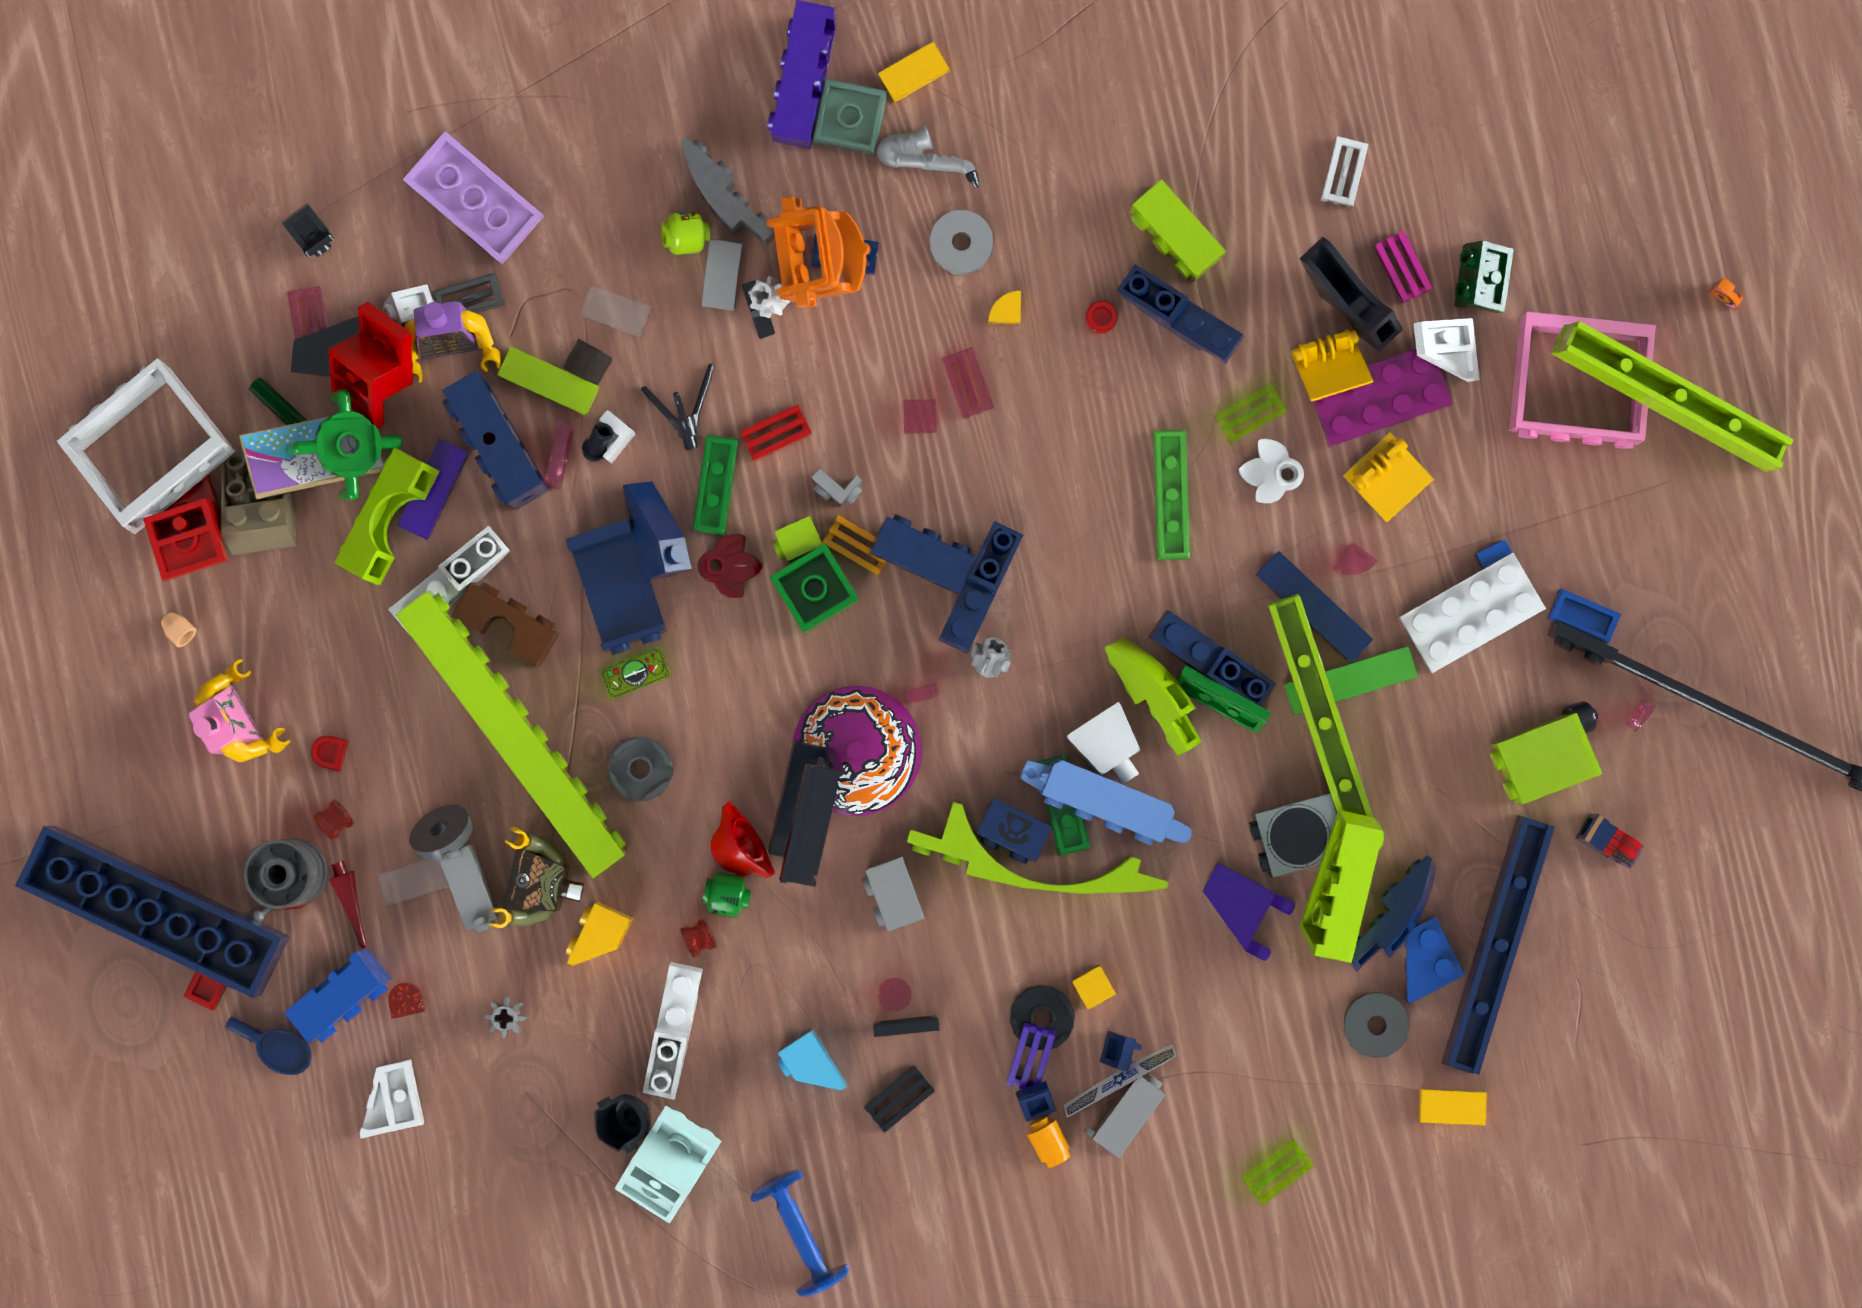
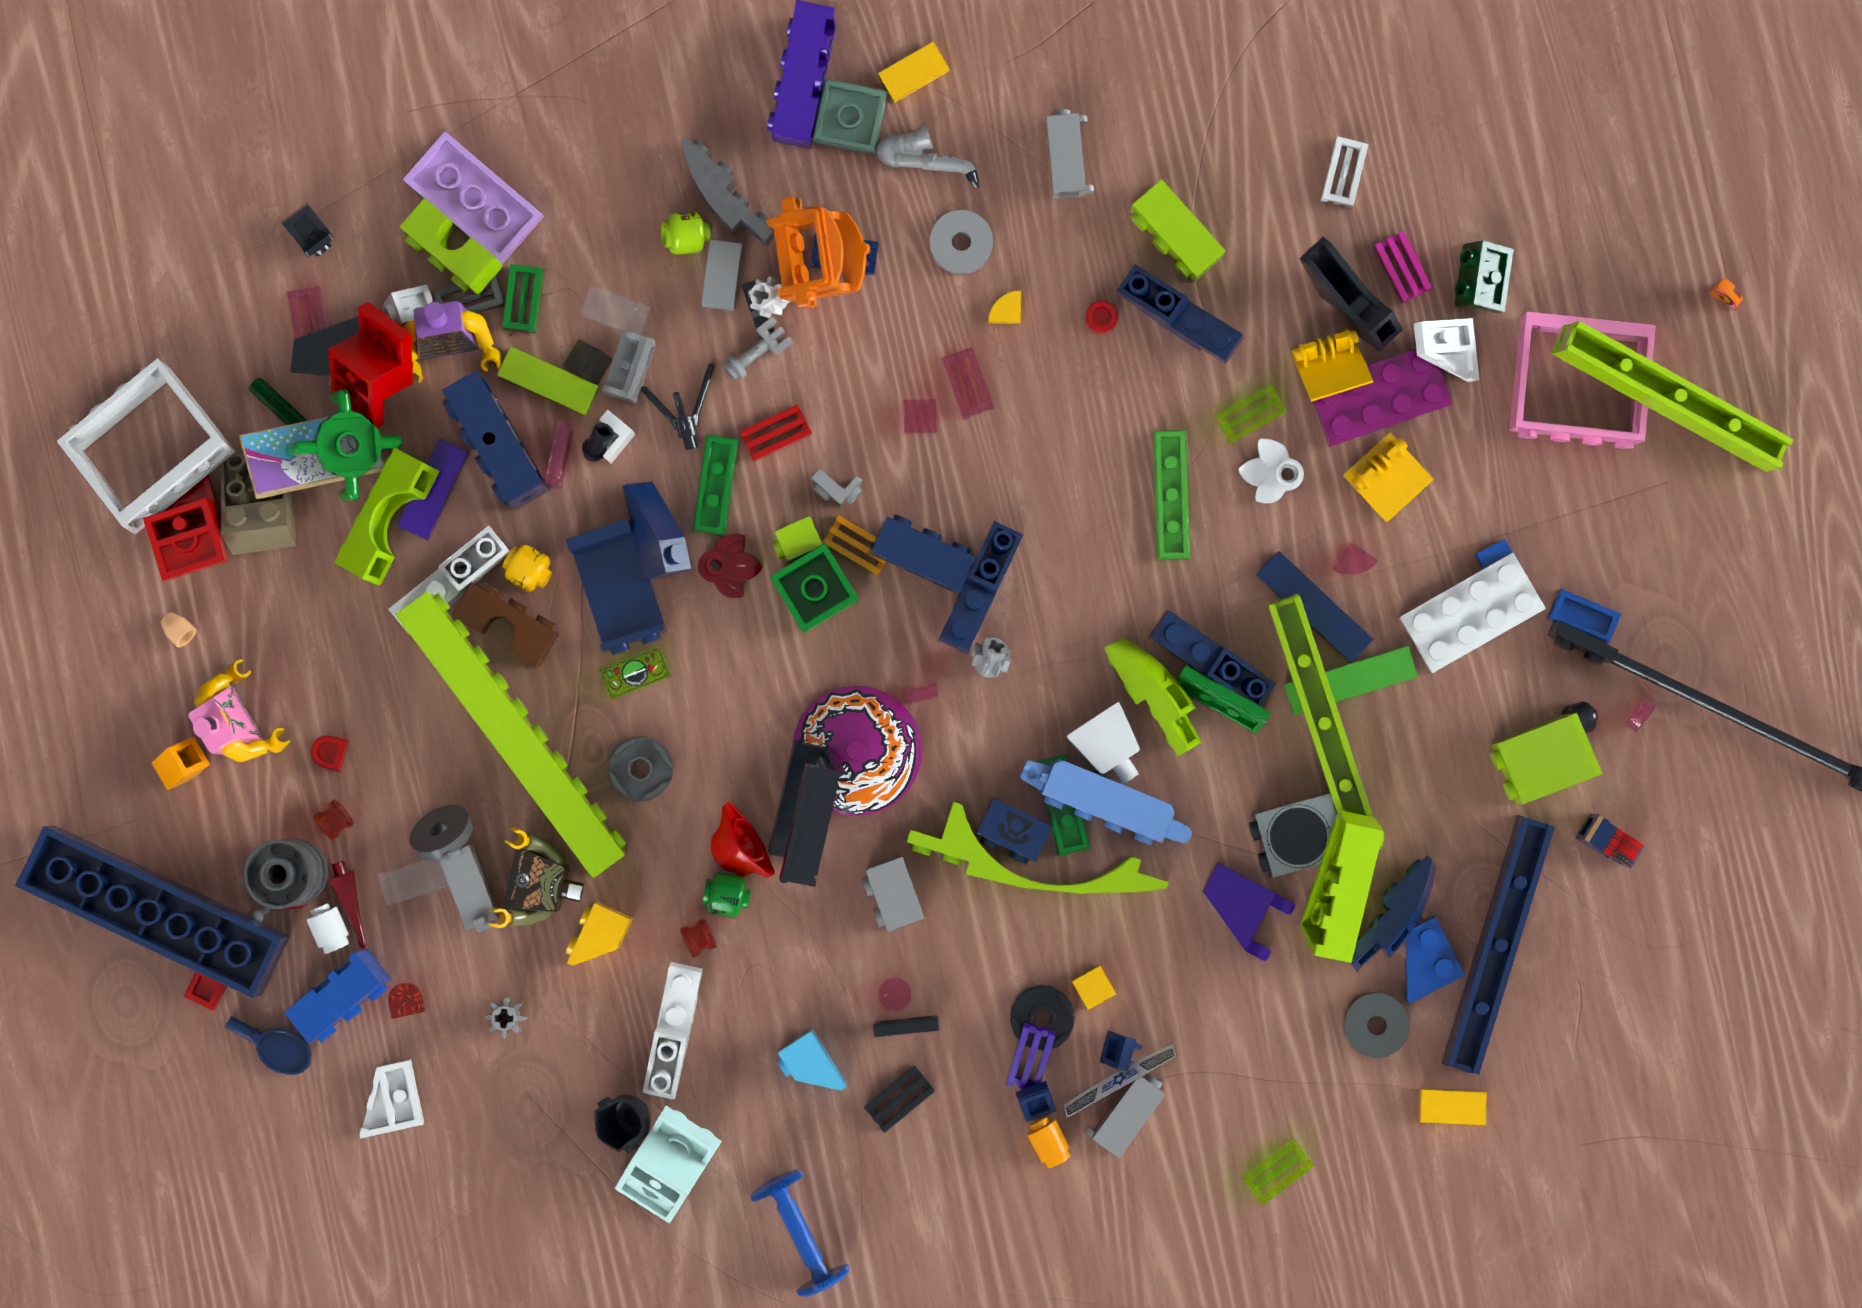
none -> light orange brick [151,737,210,791]
none -> white brick [306,903,349,954]
none -> lime arch [400,198,503,295]
none -> green tile [502,264,544,333]
none -> yellow head [502,544,553,592]
none -> light grey hinge [602,330,656,404]
none -> light grey hinge [723,317,794,381]
none -> light grey brick [1045,109,1094,199]

